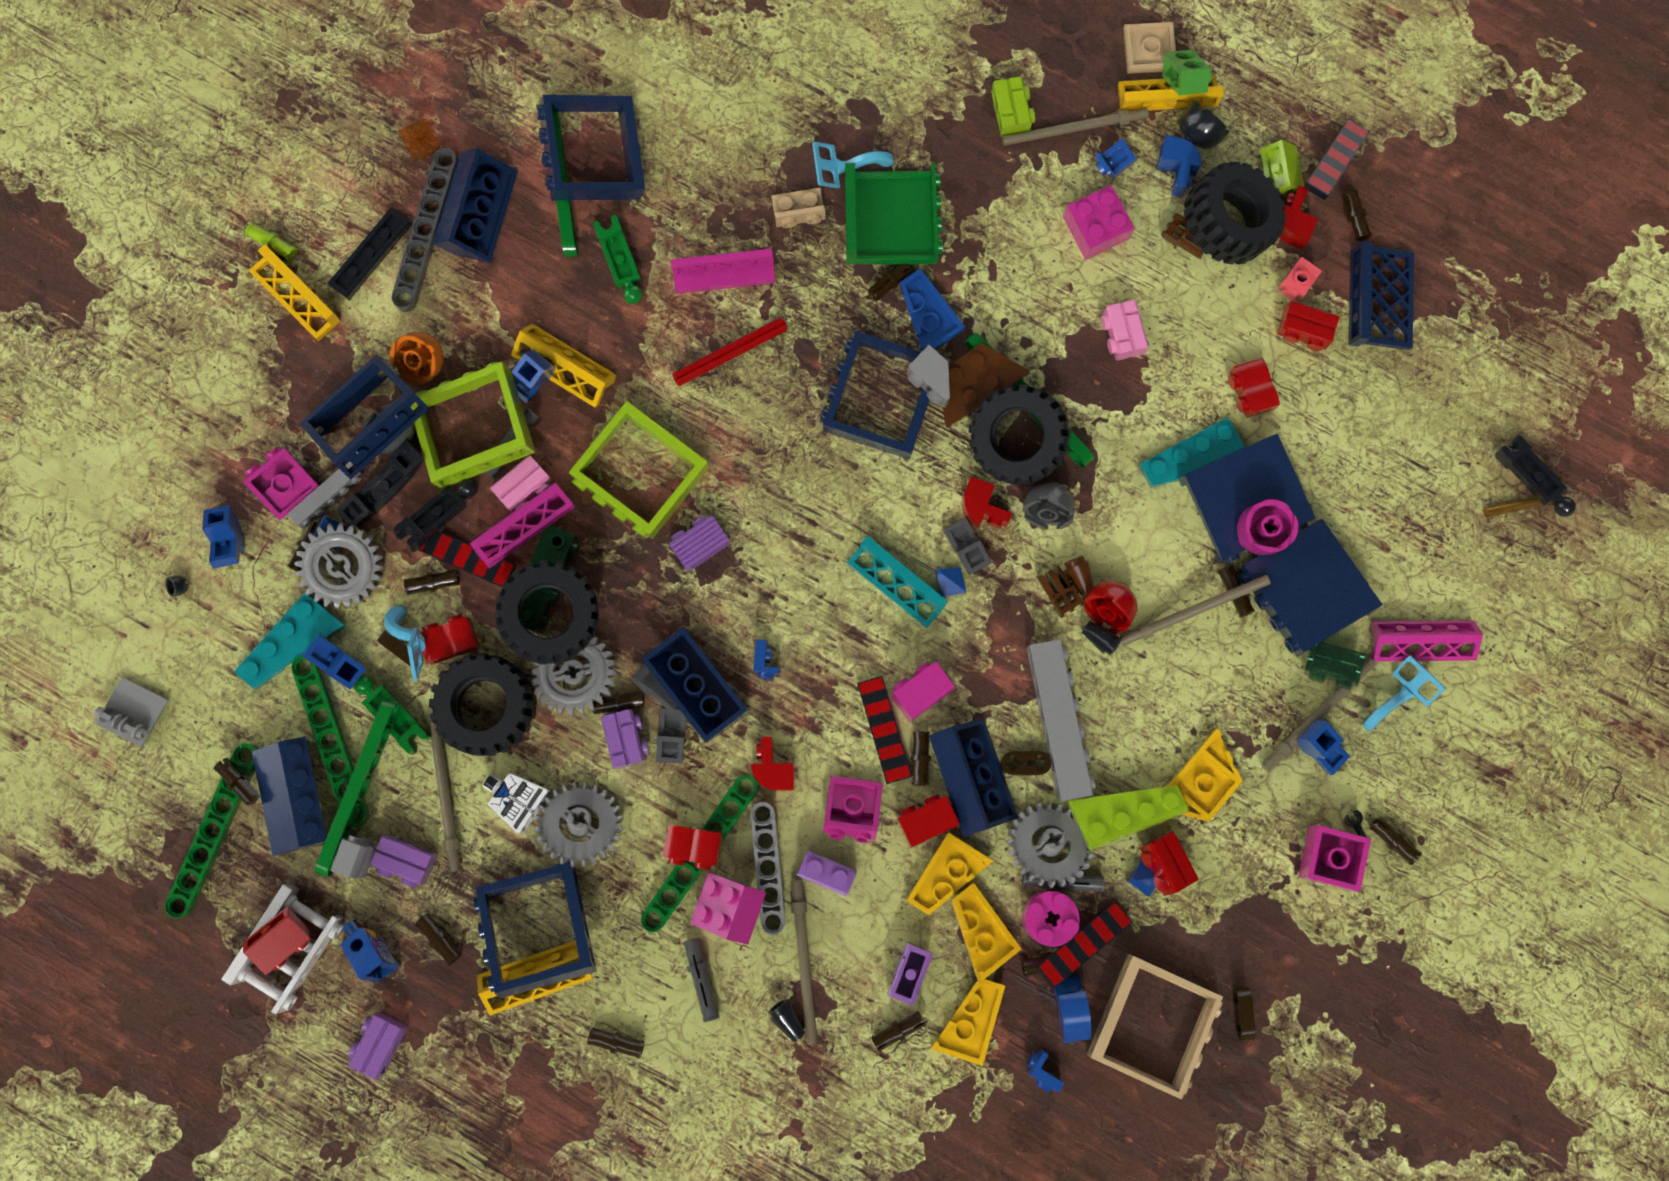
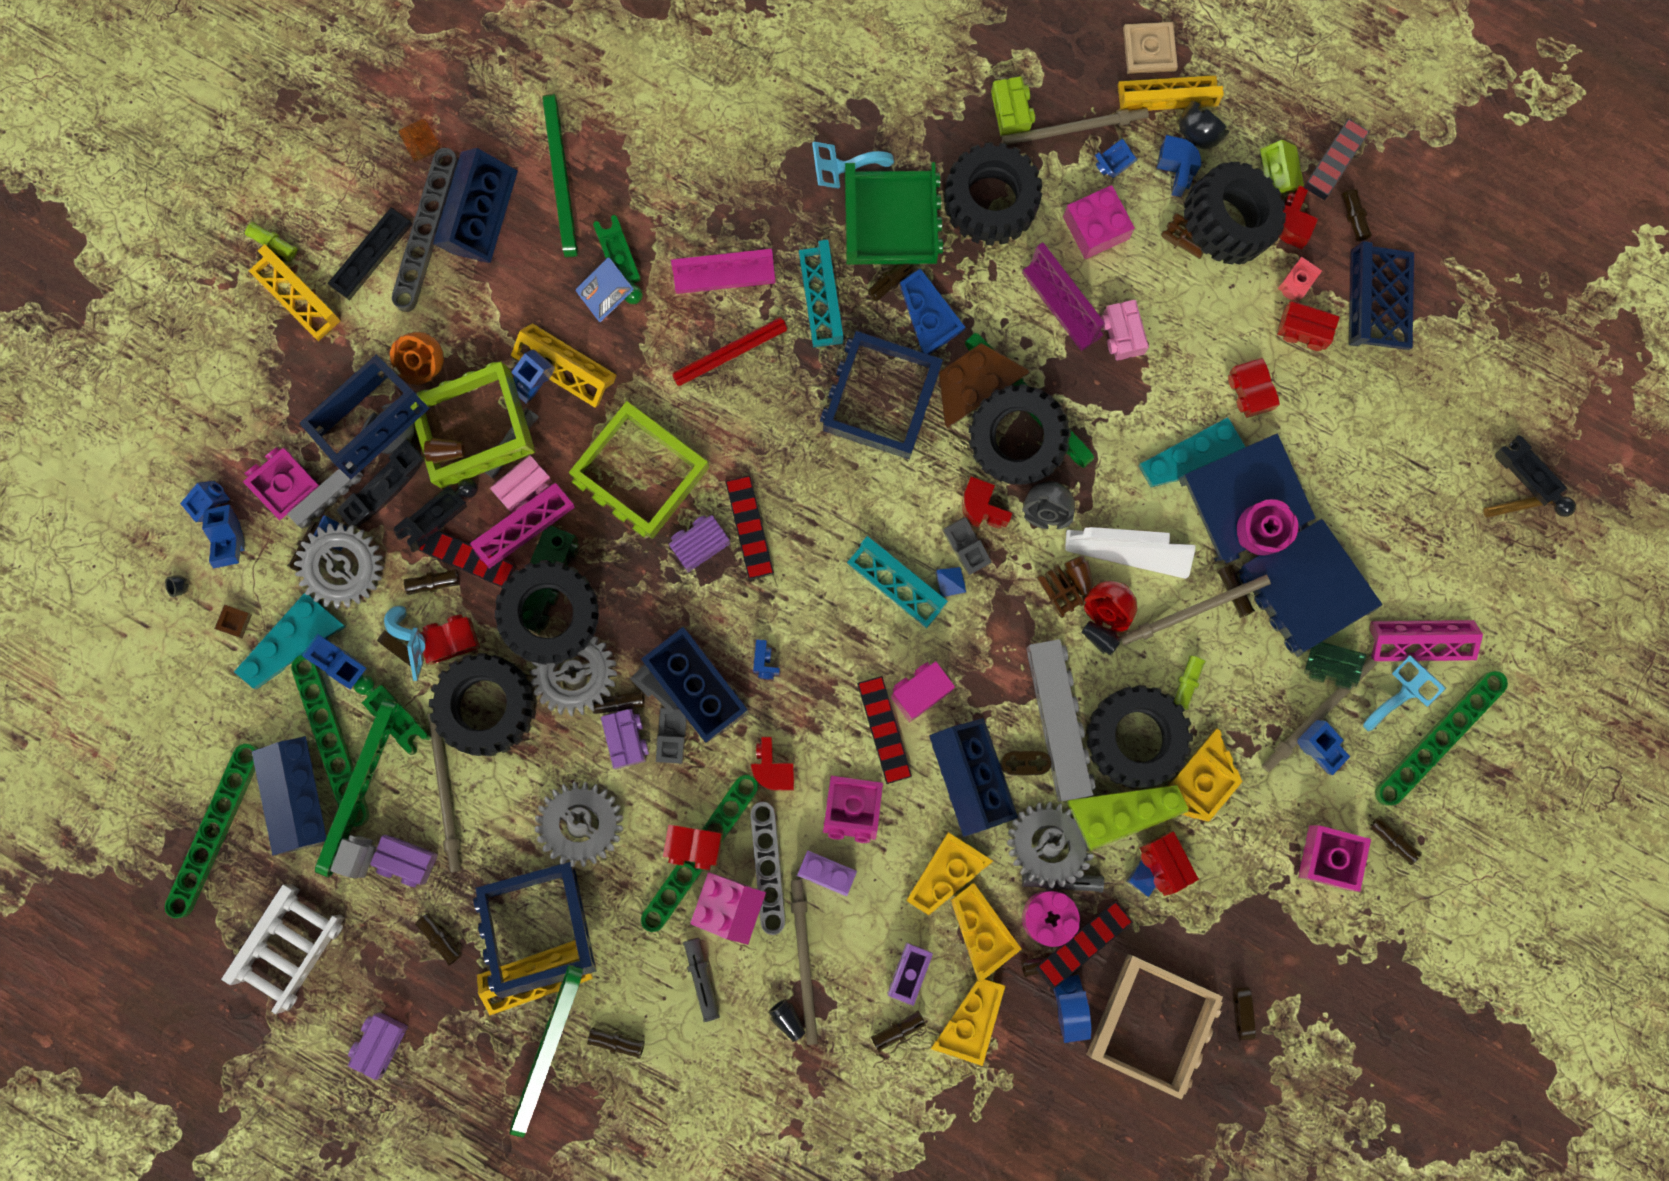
light grey hinge [94,677,169,747] -> none
dark brown axle [213,758,260,805] -> none
red brick [243,906,310,975] -> none
blue torso [341,919,401,982] -> none
torso [483,773,552,834] -> none
dark blue window [536,95,645,201] -> none
tan bracket [771,188,825,228] -> none
red brick [897,794,960,848] -> none
light grey slope [907,345,950,408] -> none
dark brown pin [910,731,931,786] -> none
blue bracket [1027,1048,1064,1093] -> none
bright green brick [1162,49,1212,96] -> none
black hand [1344,810,1367,838] -> none
none -> blue bracket [180,481,230,523]
none -> reddish brown plate [214,604,252,638]
none -> reddish brown cone [424,438,465,464]
none -> beam [509,965,583,1138]
none -> sticker [576,258,633,322]
none -> tile [725,475,774,581]
none -> teal fence [799,240,843,348]
none -> black tyre [944,142,1042,246]
none -> magenta fence [1022,242,1105,351]
none -> white wedge [1065,527,1195,579]
none -> black tyre [1086,685,1193,788]
none -> lime pin [1173,655,1206,710]
none -> green beam [1375,671,1508,806]

